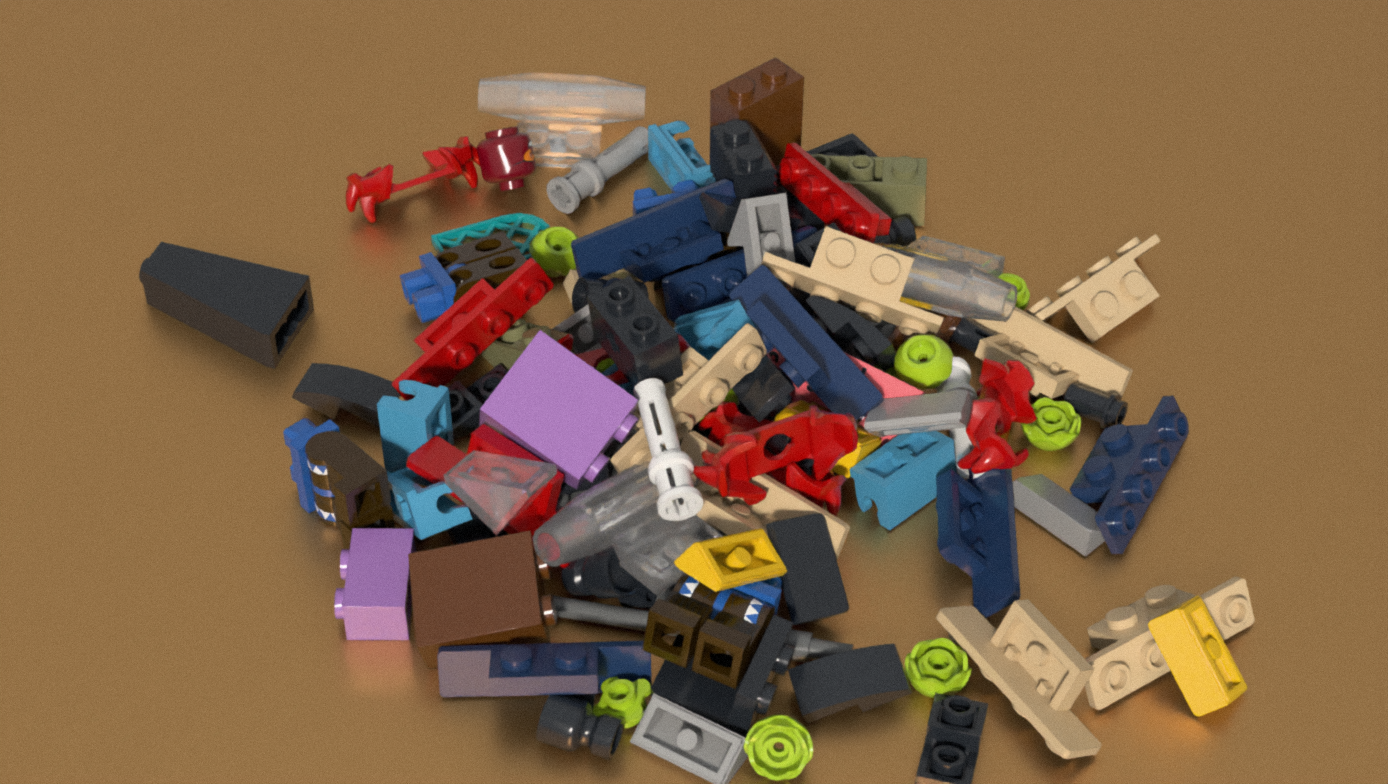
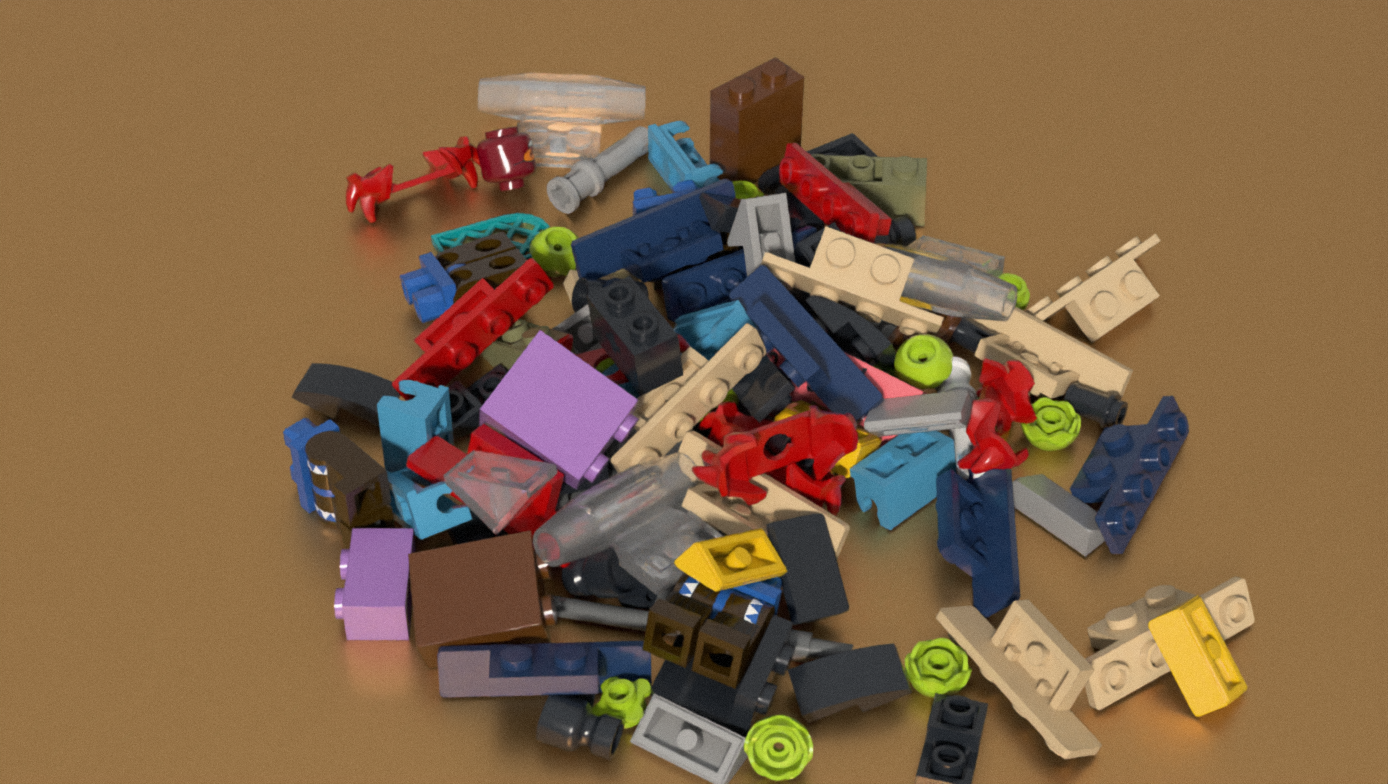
black slope [139,242,314,369] -> none
white pin [633,378,703,521] -> none
black brick [710,120,778,199] -> none

